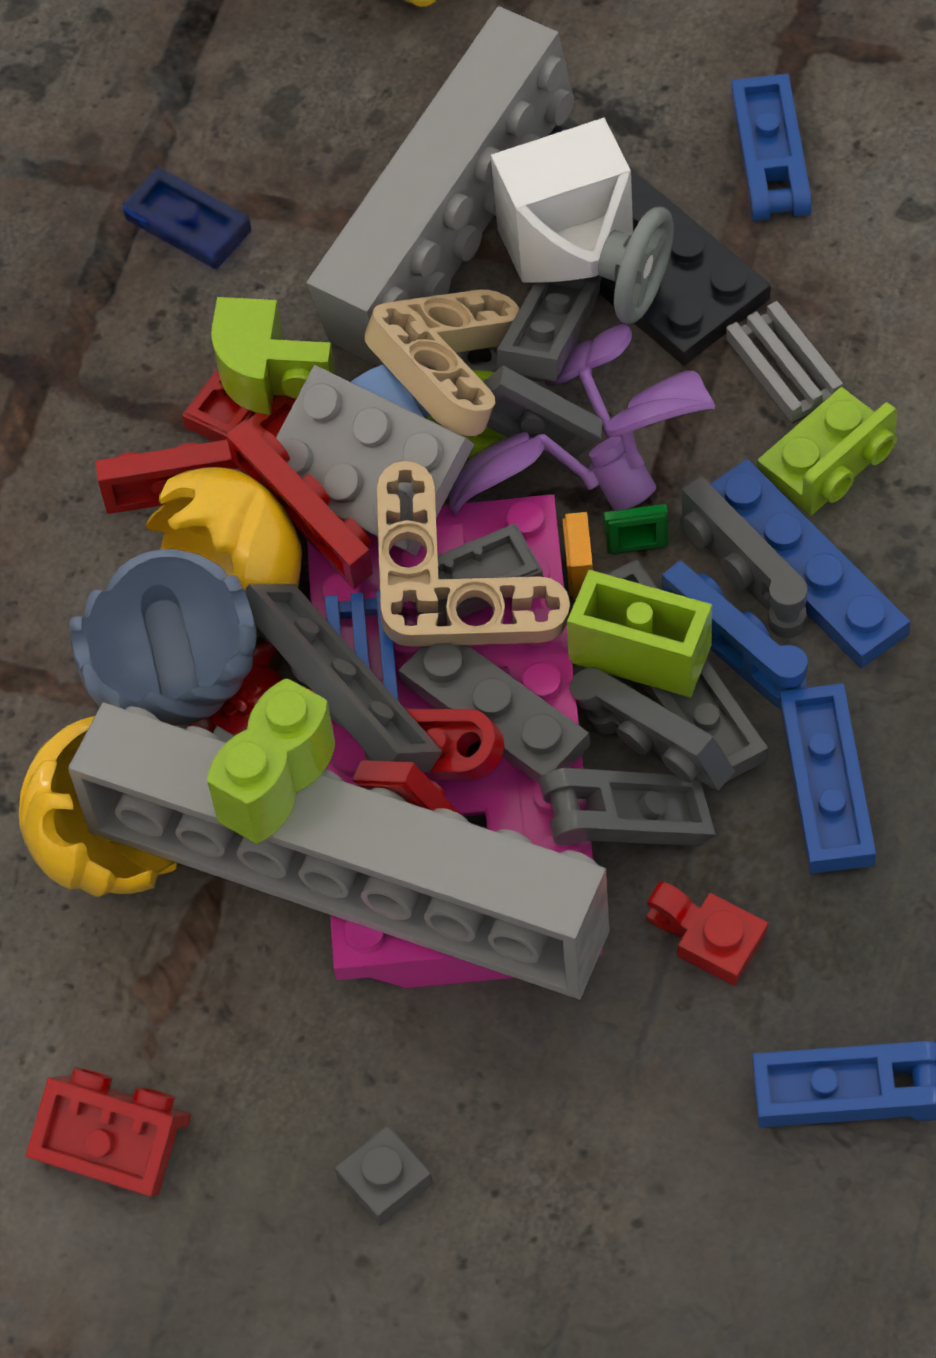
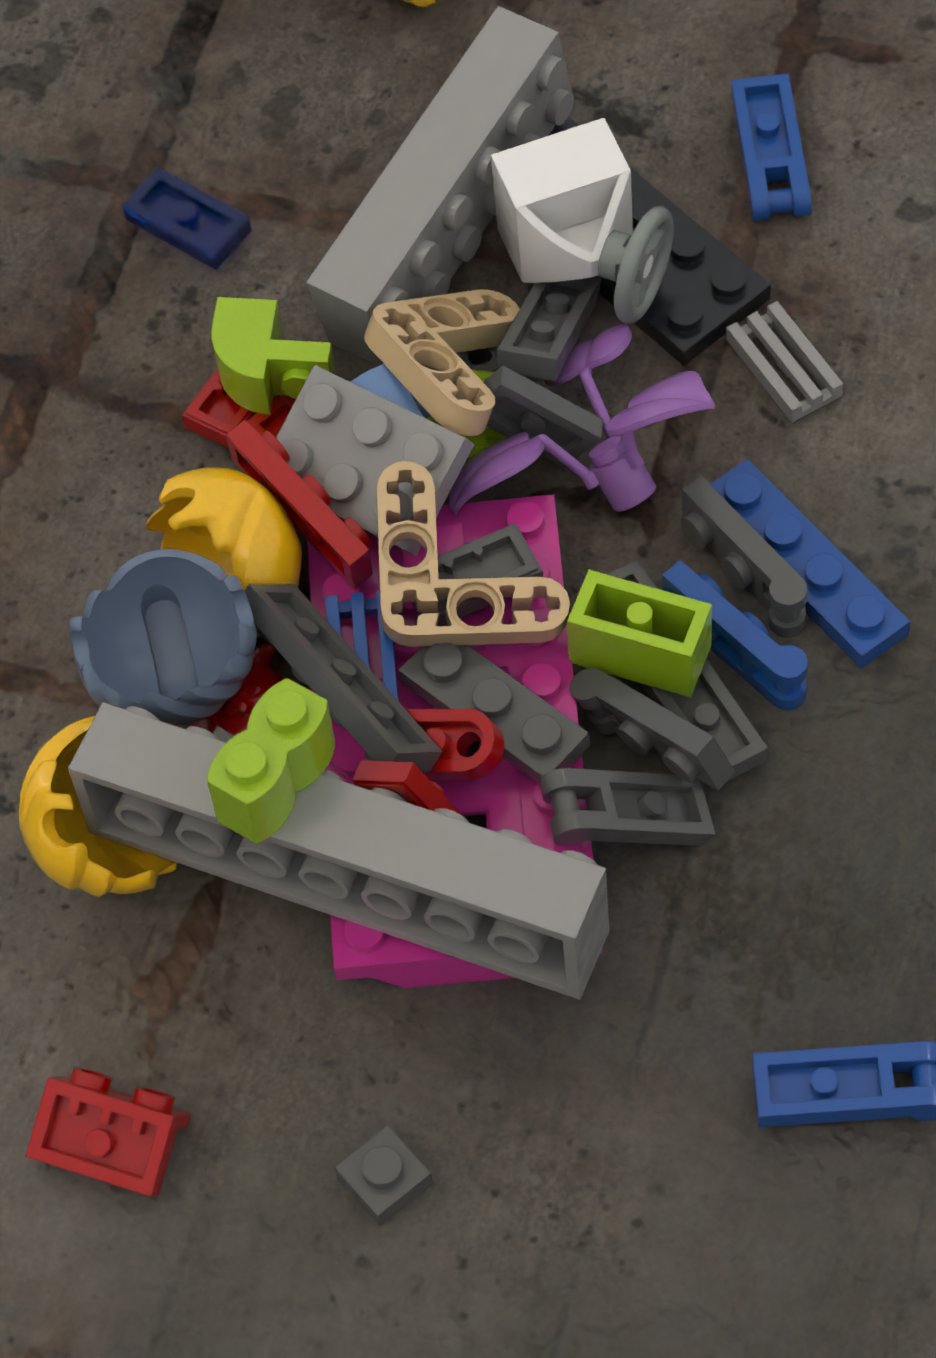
red plate [95,426,264,514] -> none
light orange tile [563,512,593,600] -> none
green slope [601,504,669,554] -> none
red plate [646,881,768,987] -> none
lime bracket [757,386,897,516] -> none
blue plate [779,683,876,874] -> none

